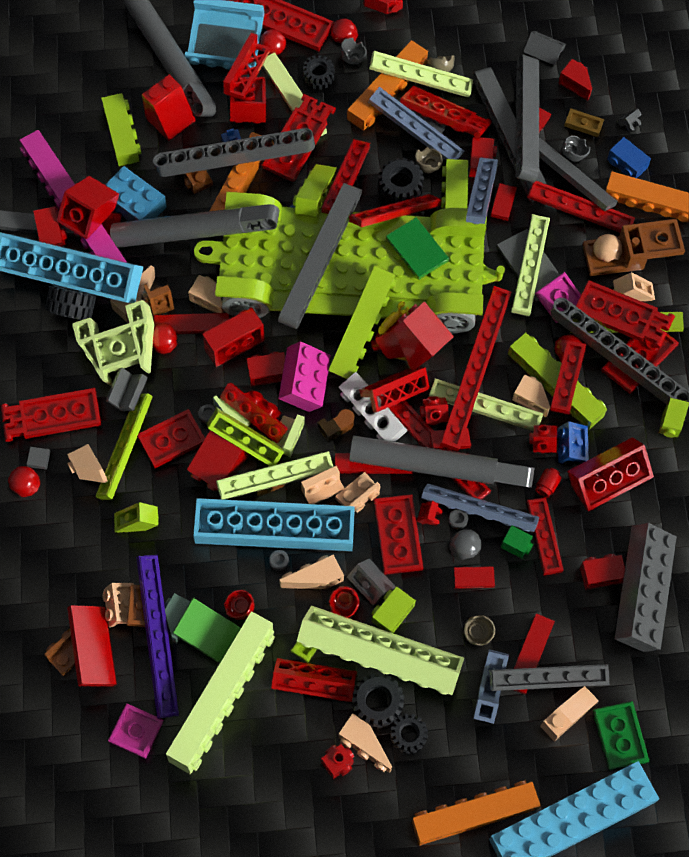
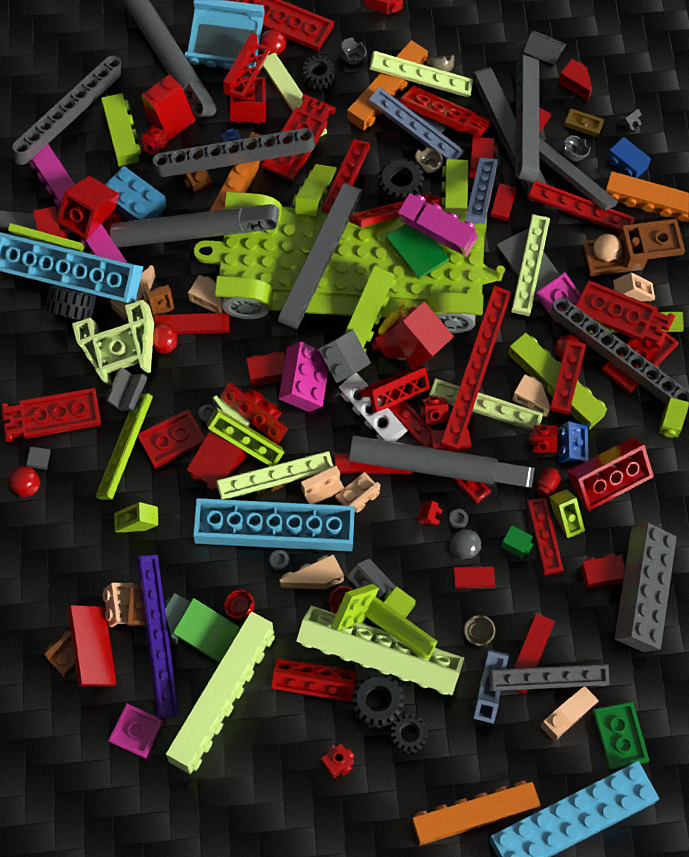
light nougat slope [67,444,107,483] -> none
red brick [203,307,265,367] -> none
yellowish green panel [272,414,304,457] -> none
lime tile [291,642,317,663] -> none
leg [318,409,354,443] -> none
red hair [330,19,358,44] -> none
light nougat slope [338,714,392,773] -> none
red tile [374,494,423,575] -> none
sand blue plate [421,483,539,532] -> none
none -> lime tile [8,223,85,252]
none -> dark grey beam [13,56,121,165]
none -> red brick [140,126,168,156]
none -> dark grey slope [319,330,371,383]
none -> lime bracket [331,584,438,659]
none -> dark pink piece [398,193,478,258]
none -> lime slope [549,489,585,538]

